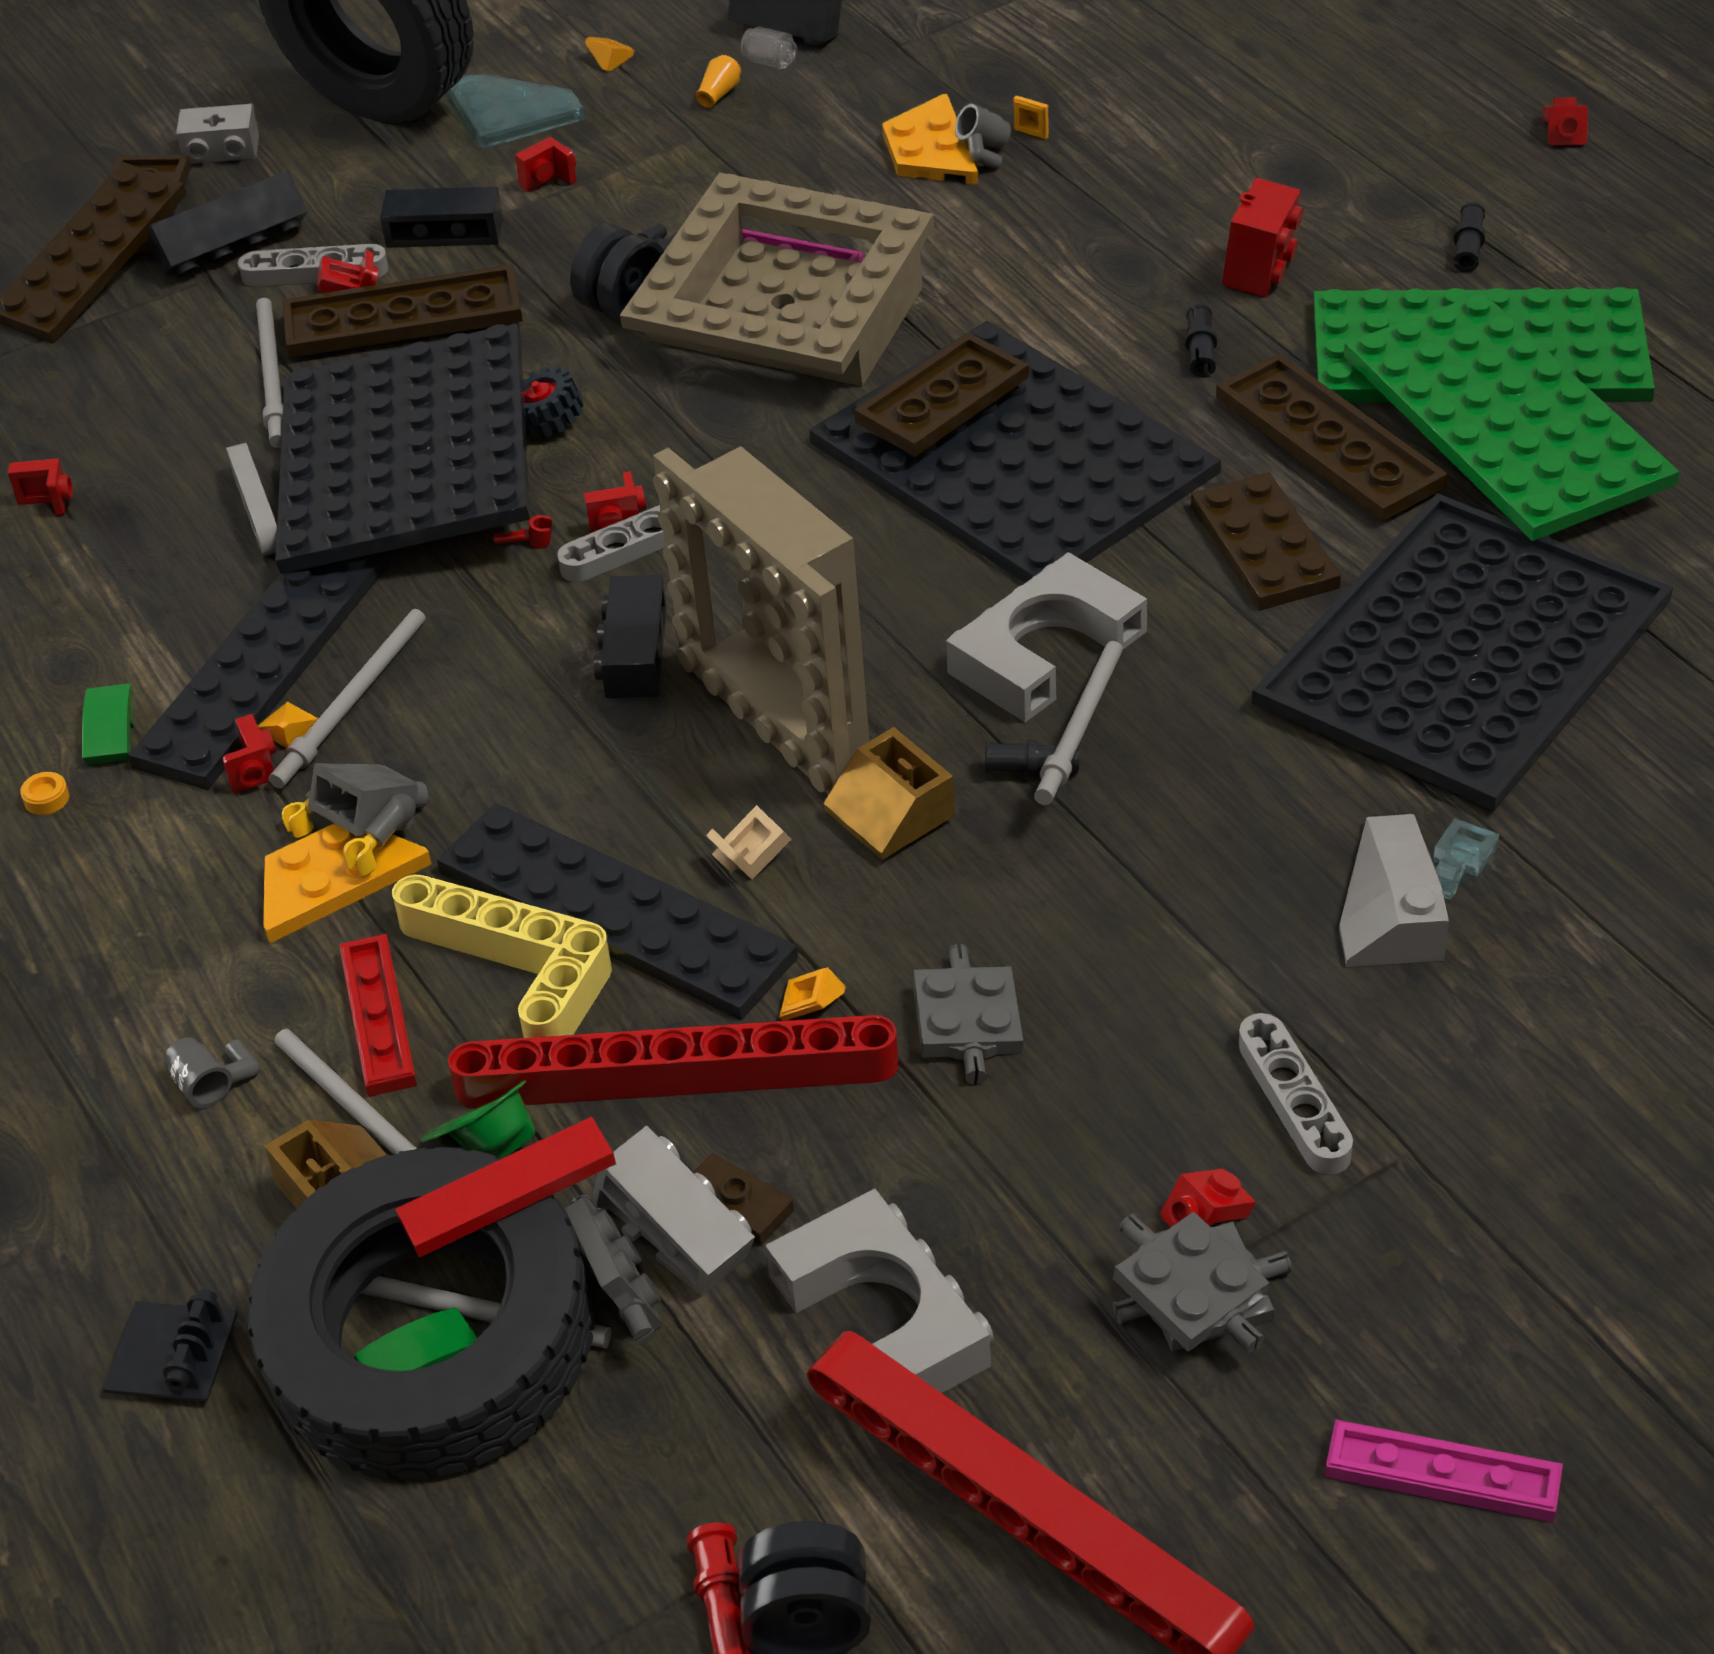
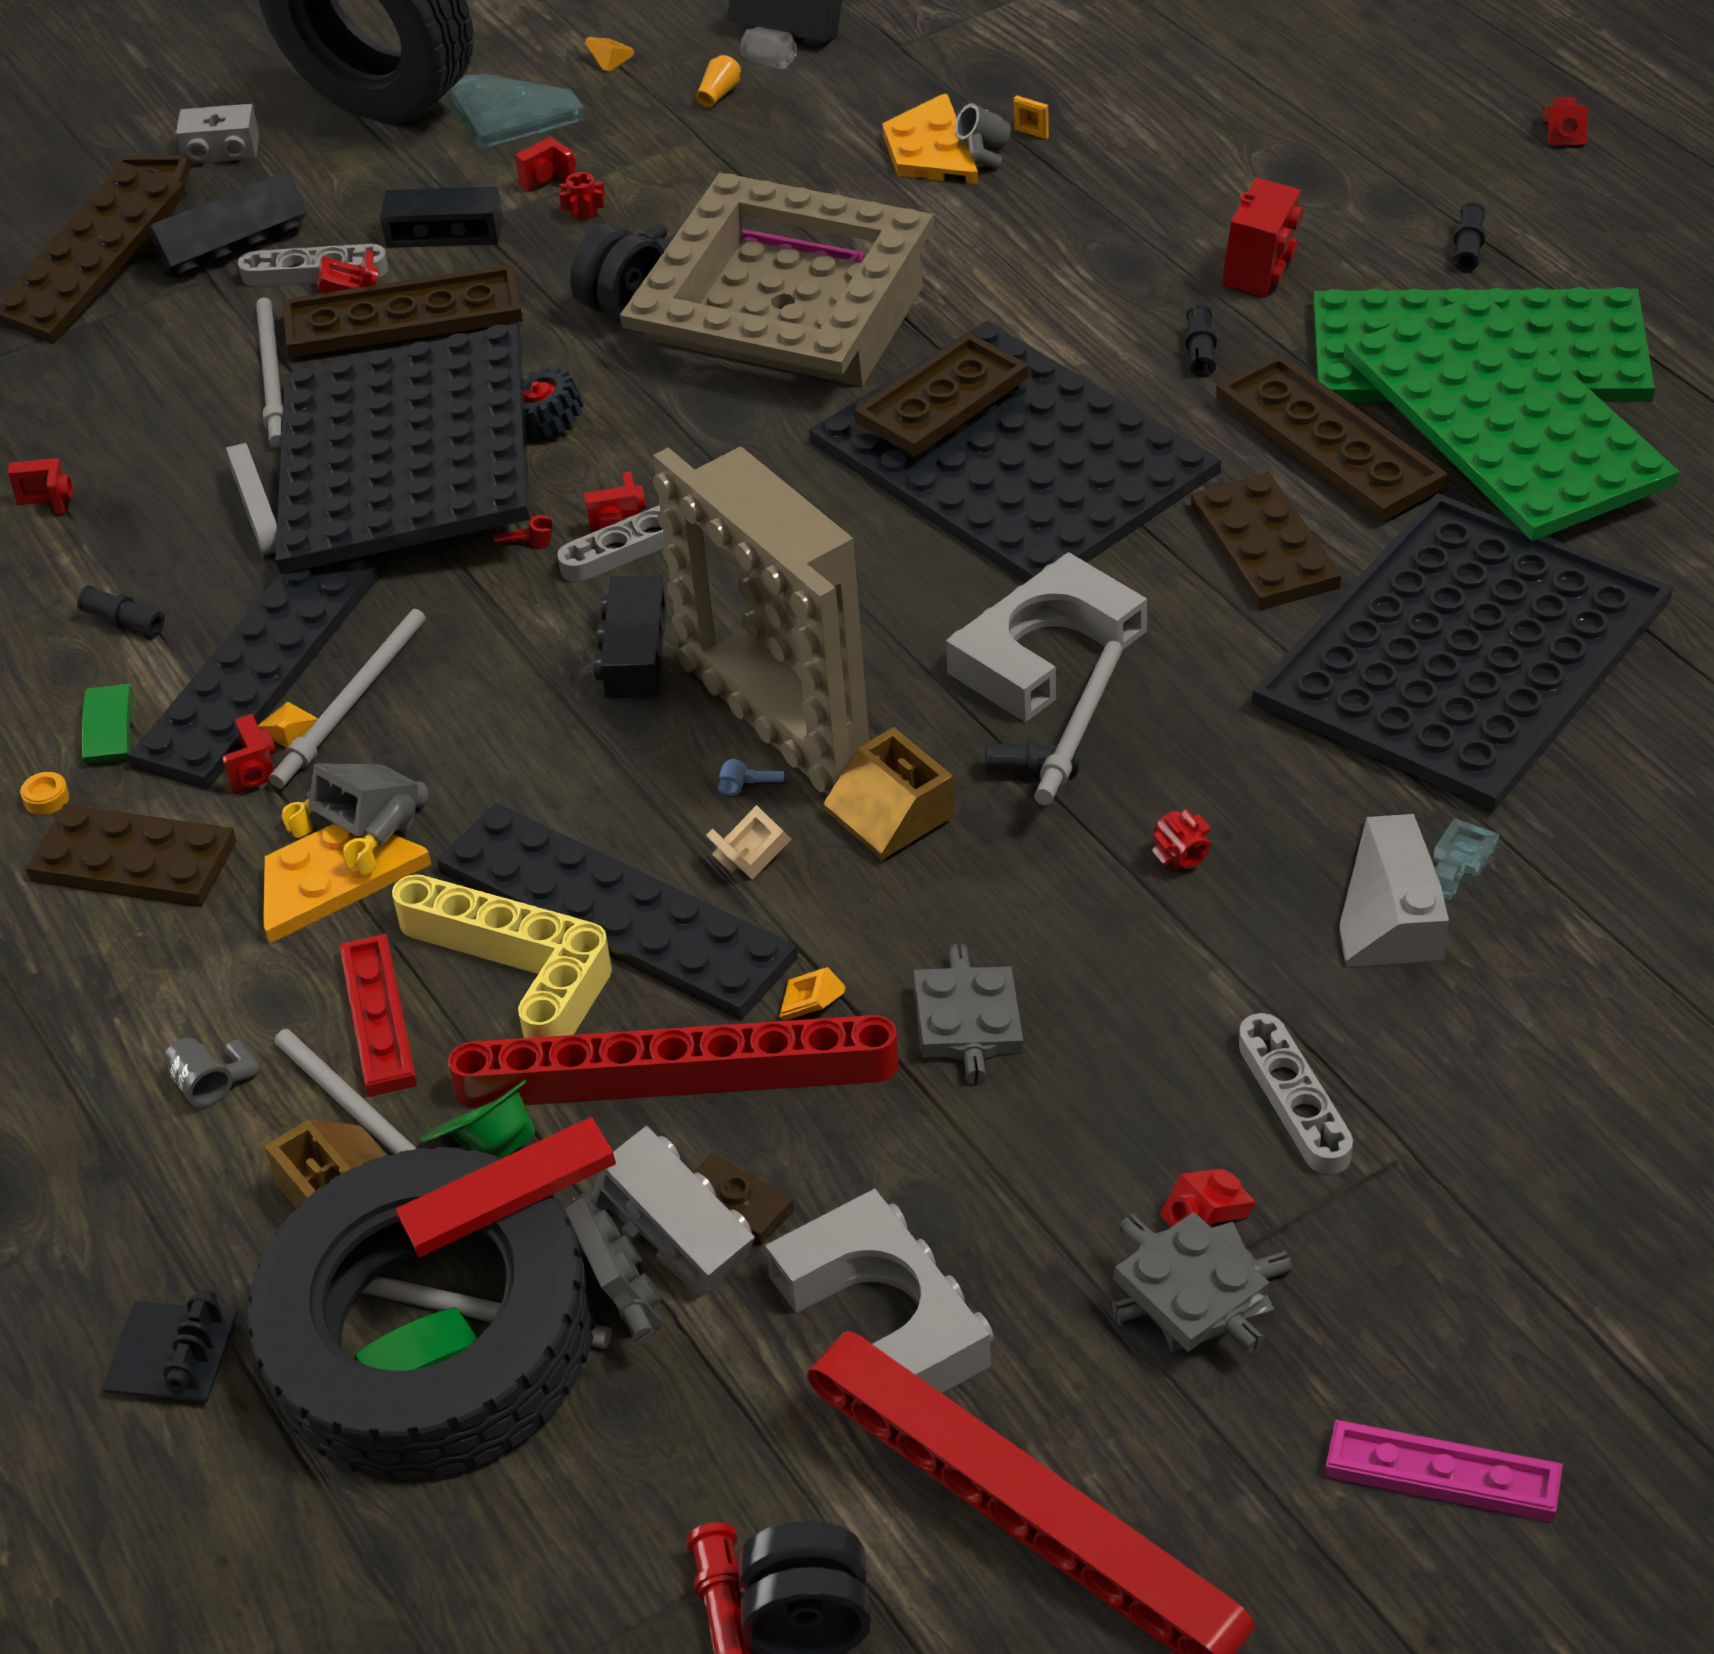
none -> dark brown plate [26,804,237,907]
none -> black pin [77,585,165,638]
none -> red gear [559,172,606,220]
none -> medium blue hand [718,759,784,796]
none -> red gear [1152,809,1212,870]

